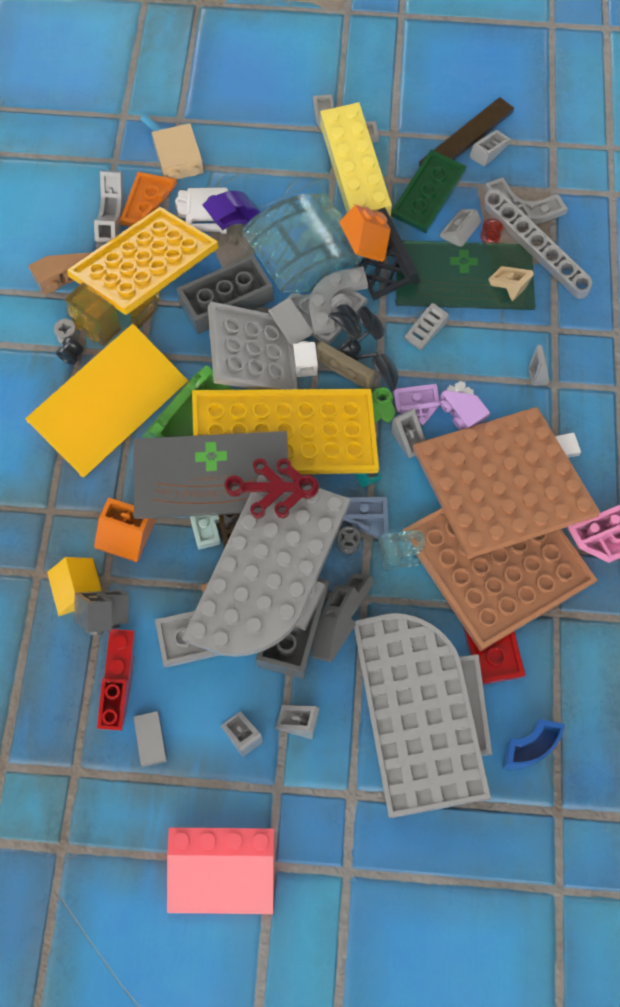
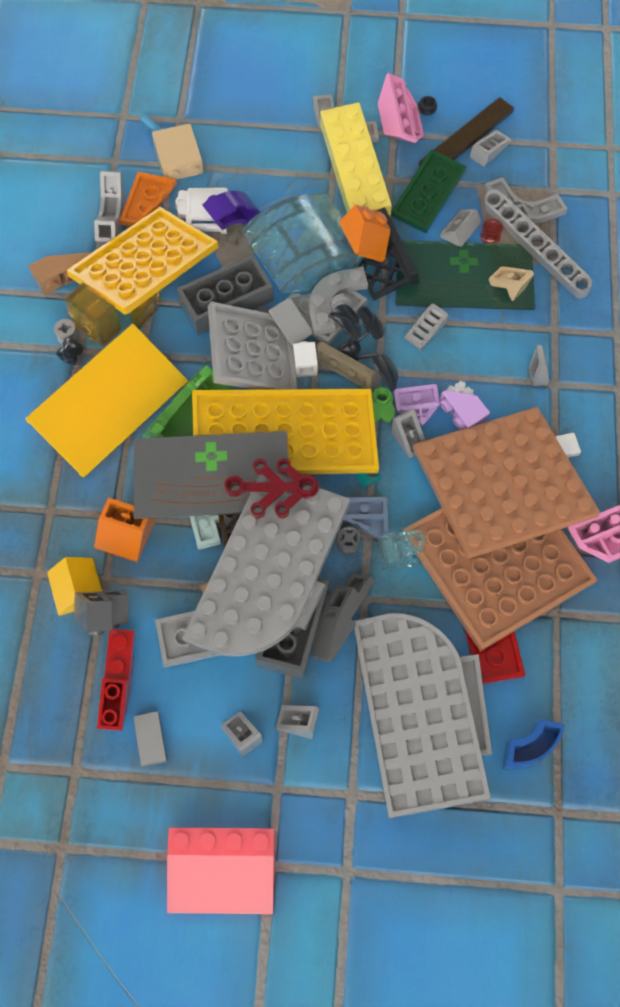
none -> bright pink wedge [378,73,424,143]
none -> black plate [418,96,437,115]

